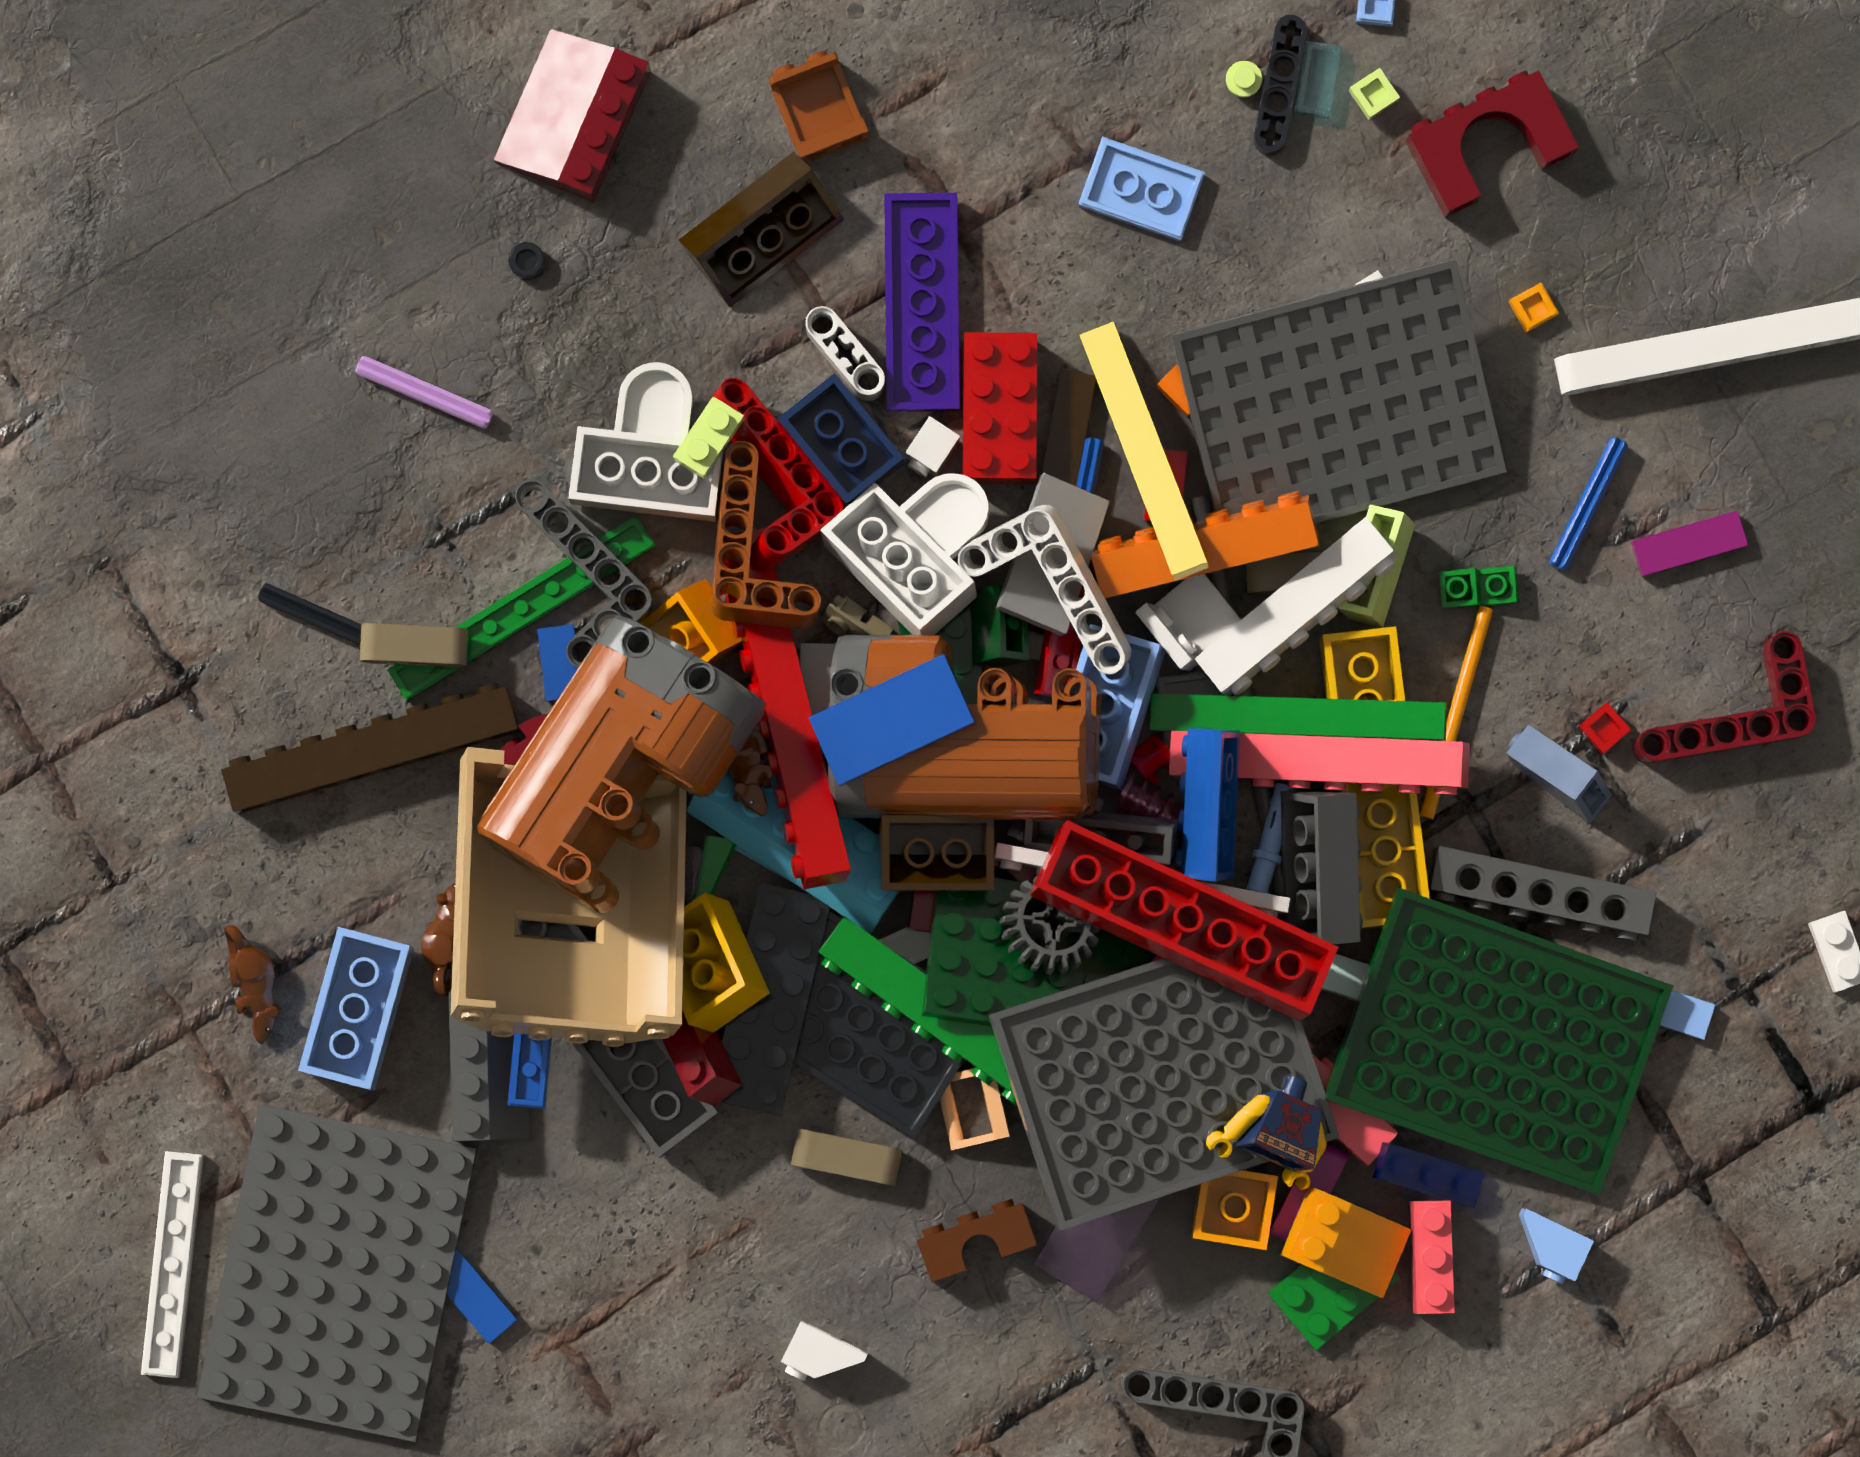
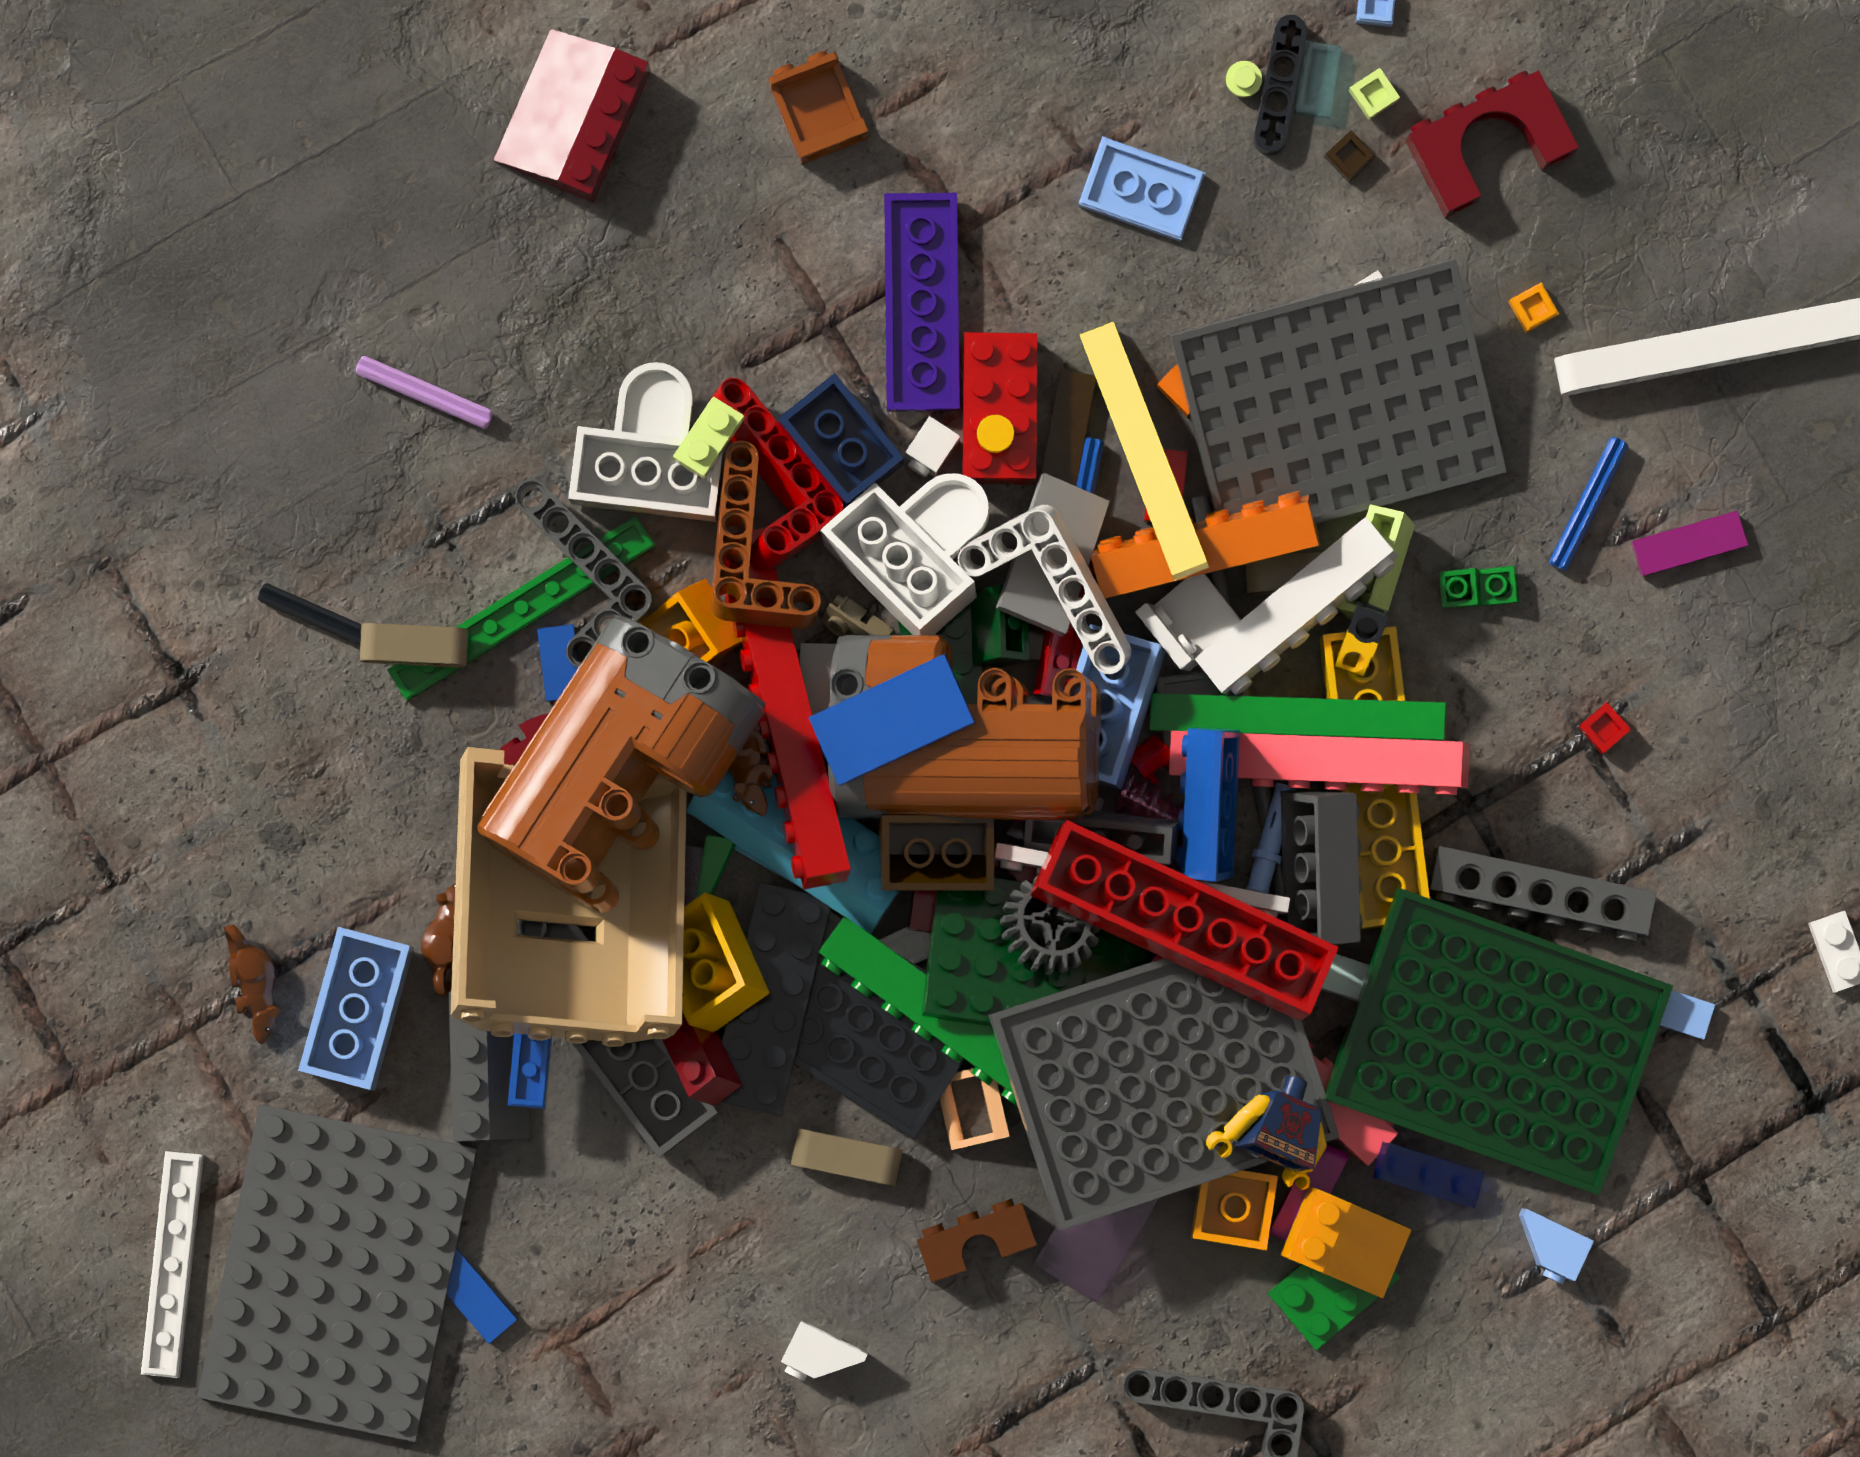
dark brown brick [221,683,520,814] -> none
black tile [508,242,546,280] -> none
dark brown slope [679,152,844,308] -> none
white beam [806,306,885,401] -> none
coral brick [1409,1200,1455,1314] -> none
light orange bar [1420,606,1493,820] -> none
sand blue slope [1506,725,1612,824] -> none
dark red beam [1633,631,1816,764] -> none
none -> yellow tile [977,415,1014,453]
none -> dark brown tile [1324,130,1376,183]
none -> leg [1335,599,1389,677]

